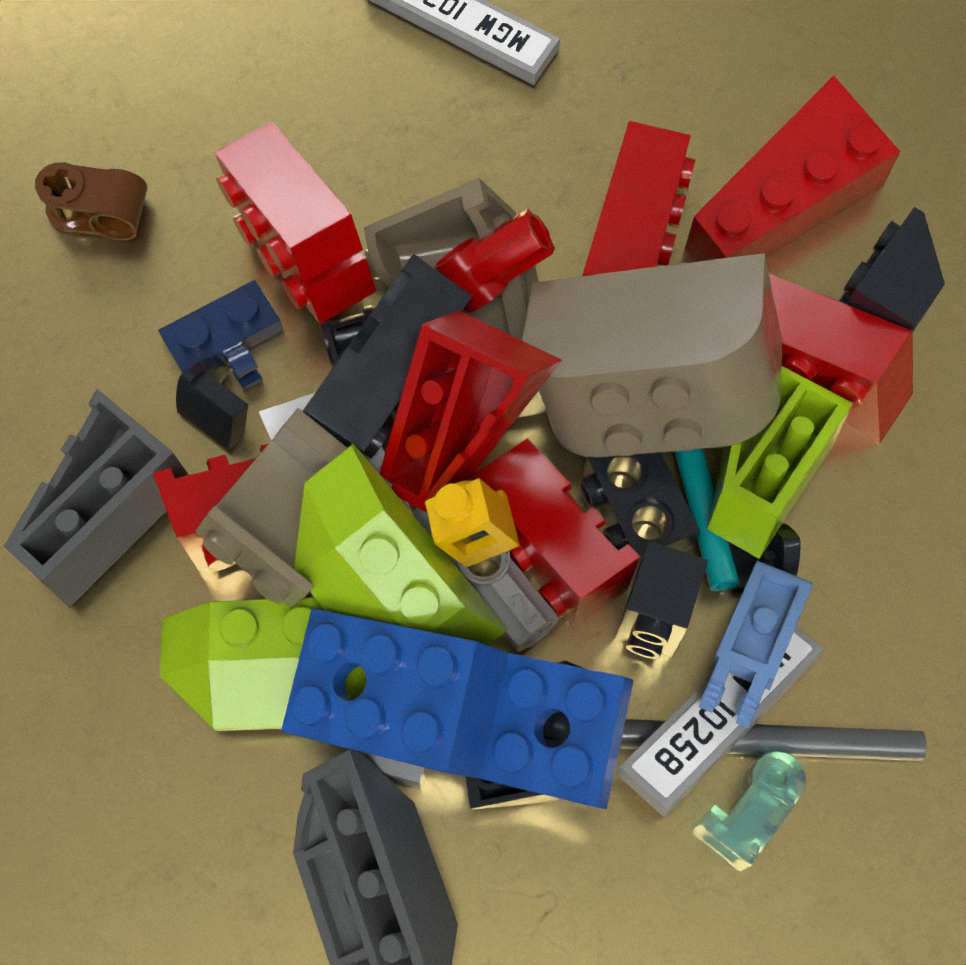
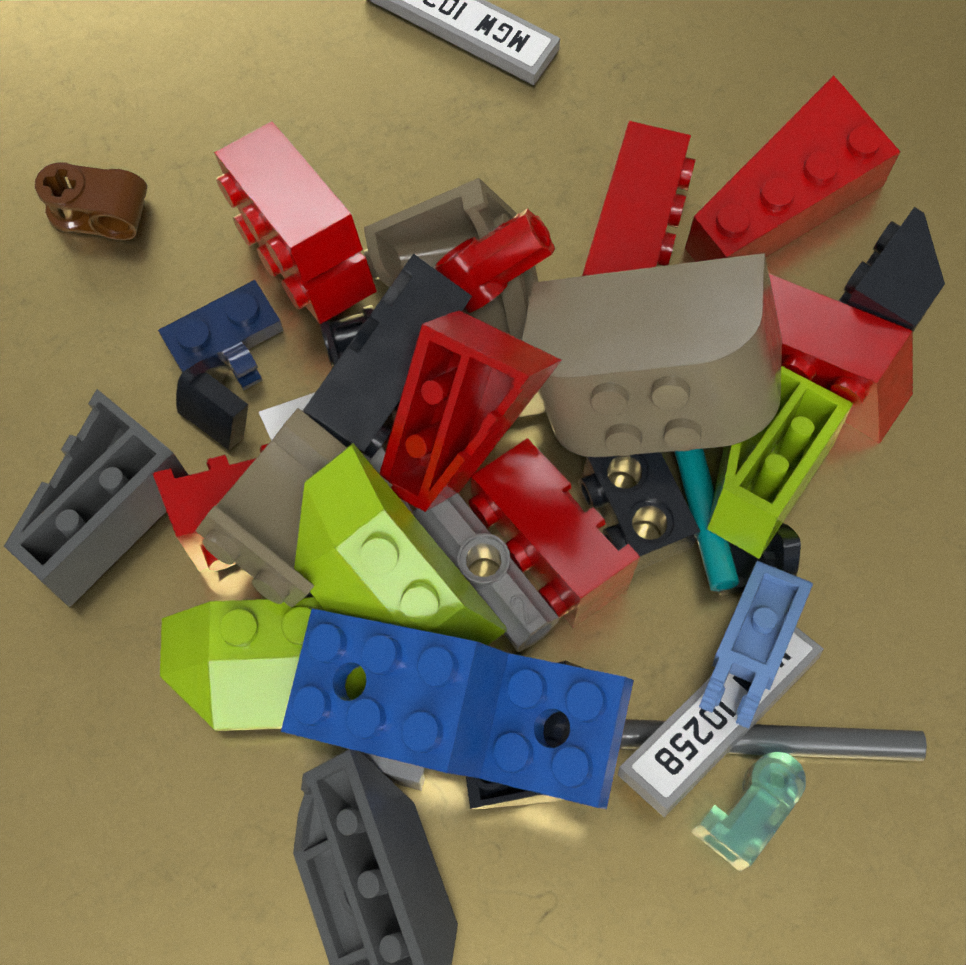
yellow brick [425,478,520,568] -> none
black brick [616,541,708,659] -> none

